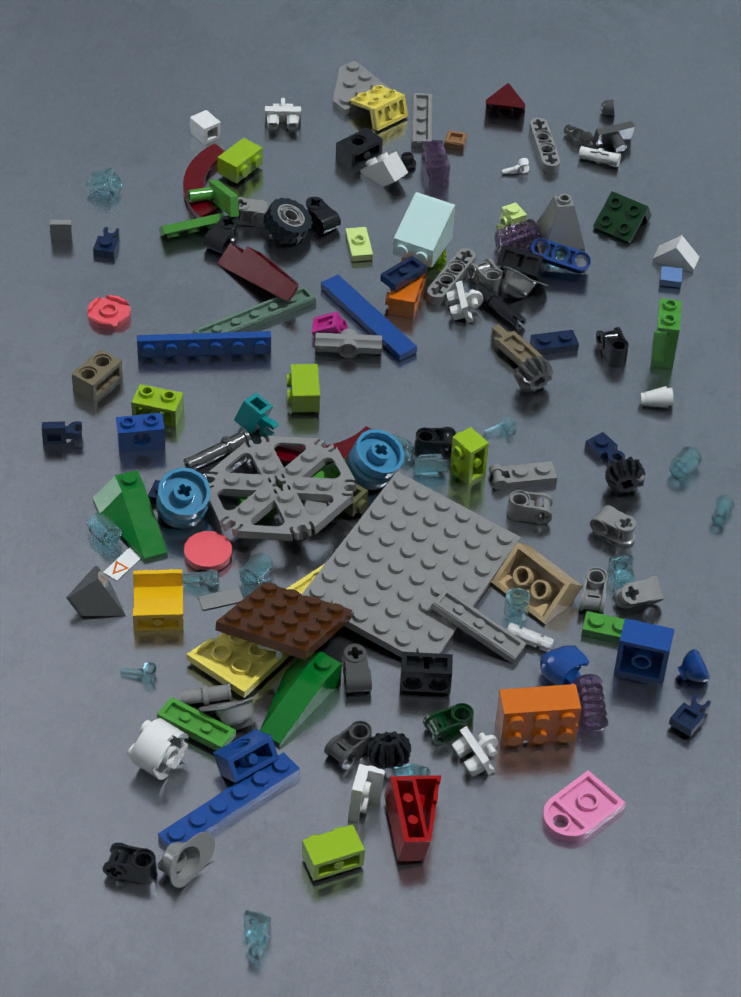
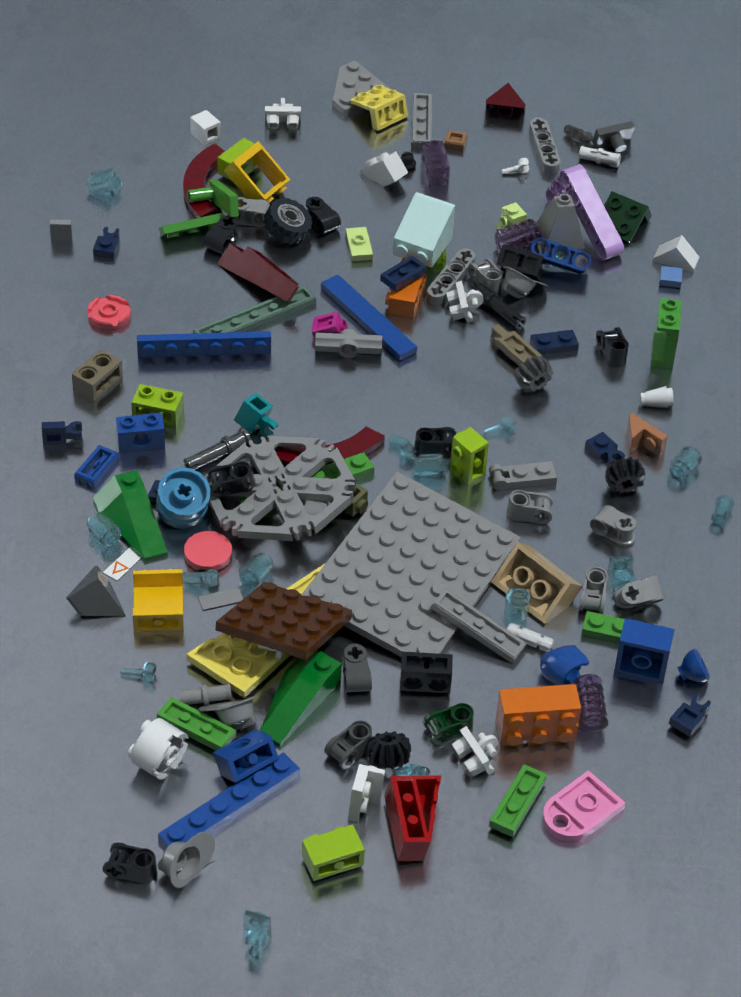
lime brick [286,364,320,412] -> none
black brick [336,127,383,171] -> none
dark azure wheel [345,429,405,490] -> none
dark grey hinge [601,99,615,116] -> none
none -> blue tile [74,445,119,488]
none -> black piece [208,461,255,497]
none -> yellow window [224,141,291,203]
none -> bright green plate [489,764,547,837]
none -> lavender beam [546,164,624,261]
none -> nougat slope [627,413,668,456]

